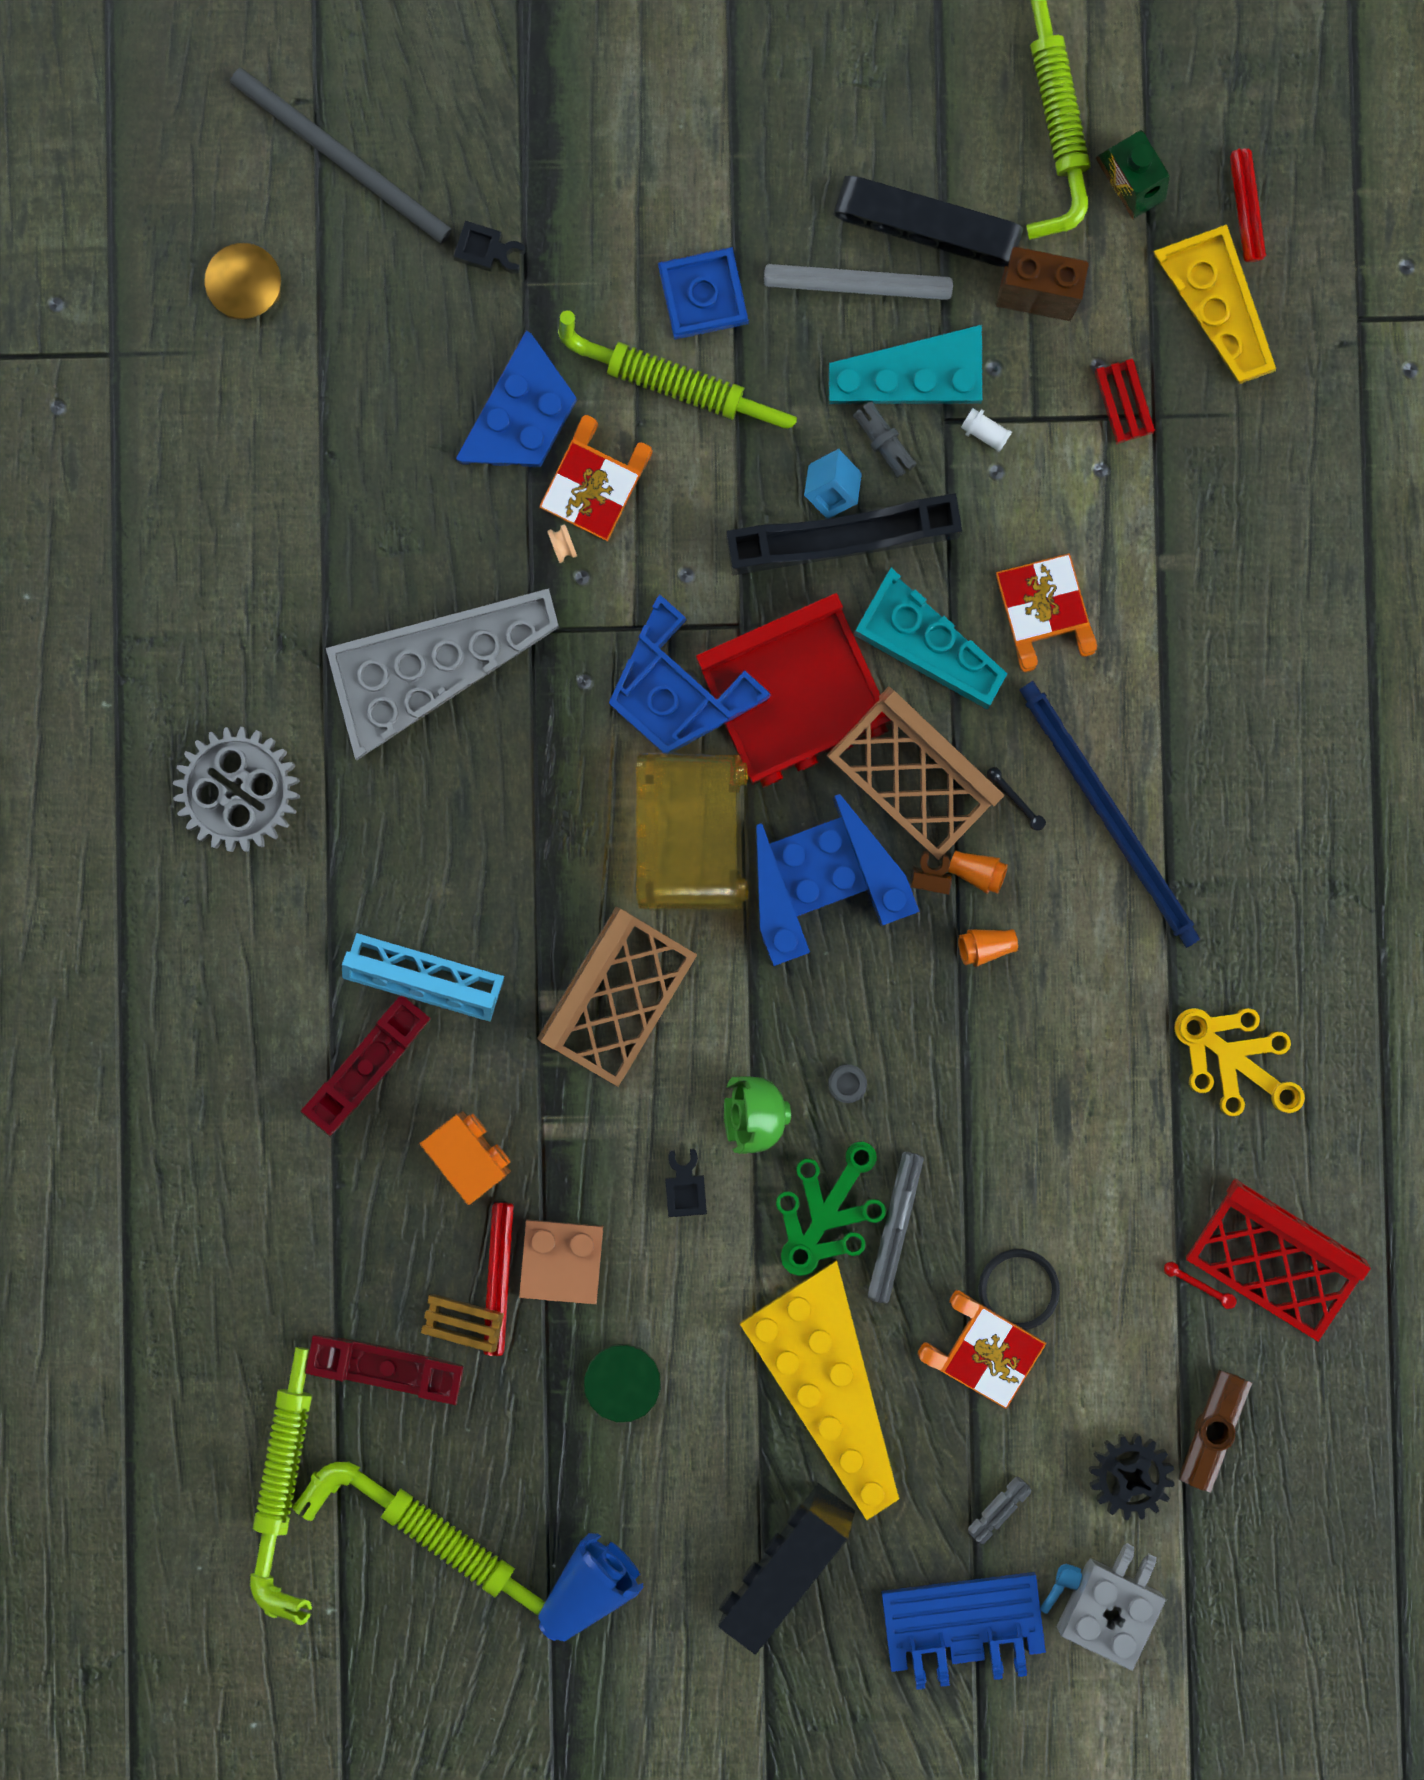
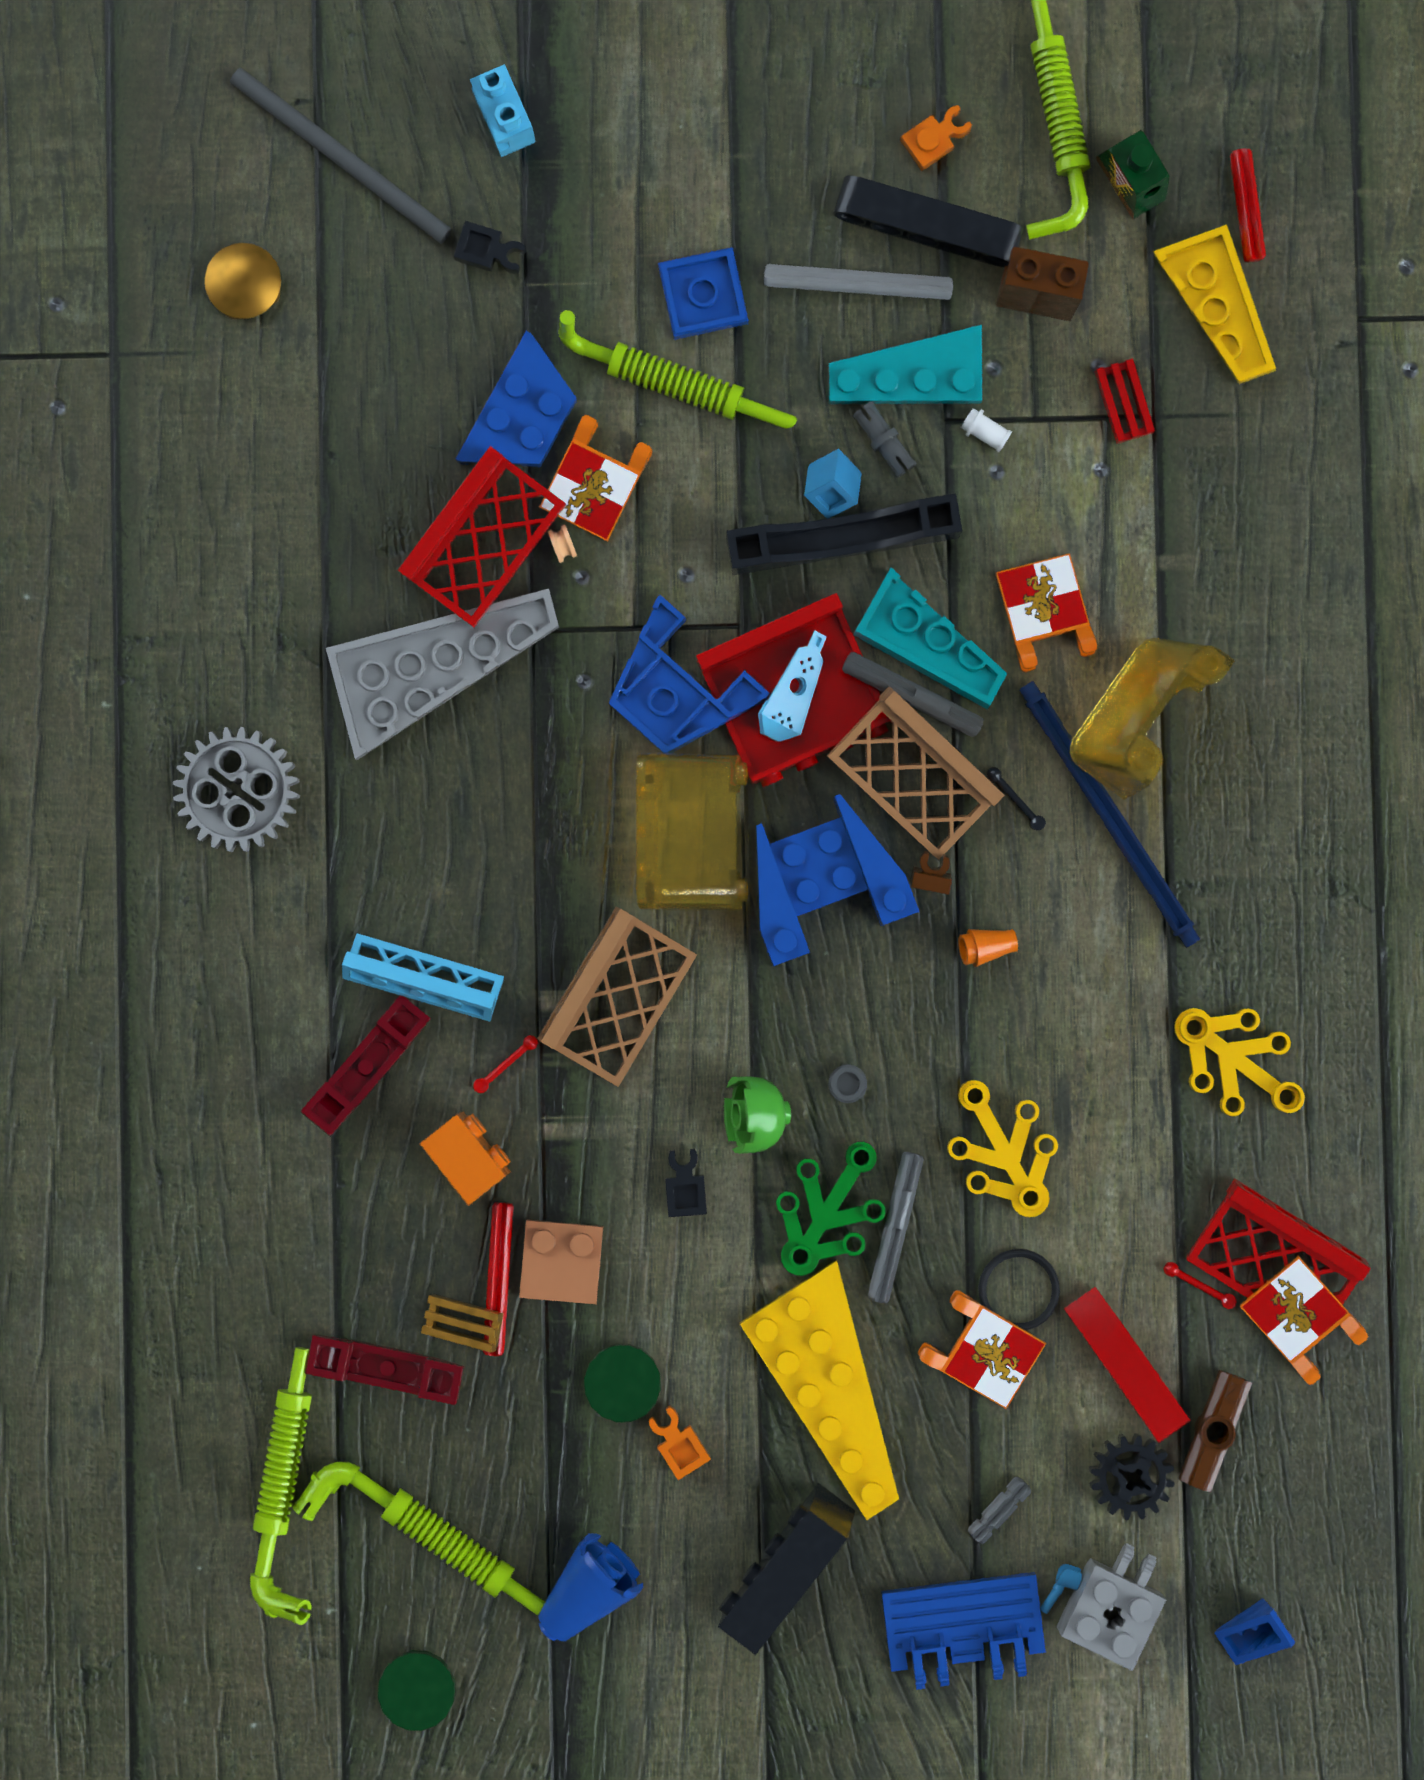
orange cone [948,851,1008,894] -> none
none -> dark green tile [378,1650,456,1731]
none -> red fence [398,446,566,628]
none -> medium azure hips [469,64,536,157]
none -> red hinge [473,1035,538,1093]
none -> orange plate [649,1405,711,1481]
none -> medium azure piece [758,630,827,742]
none -> dark grey axle [842,652,984,737]
none -> orange plate [900,105,972,171]
none -> yellow plant [947,1080,1058,1217]
none -> red slope [1064,1287,1190,1443]
none -> clear yellow windscreen [1070,638,1235,800]
none -> blue slope [1214,1598,1295,1665]
none -> flag [1240,1255,1368,1385]

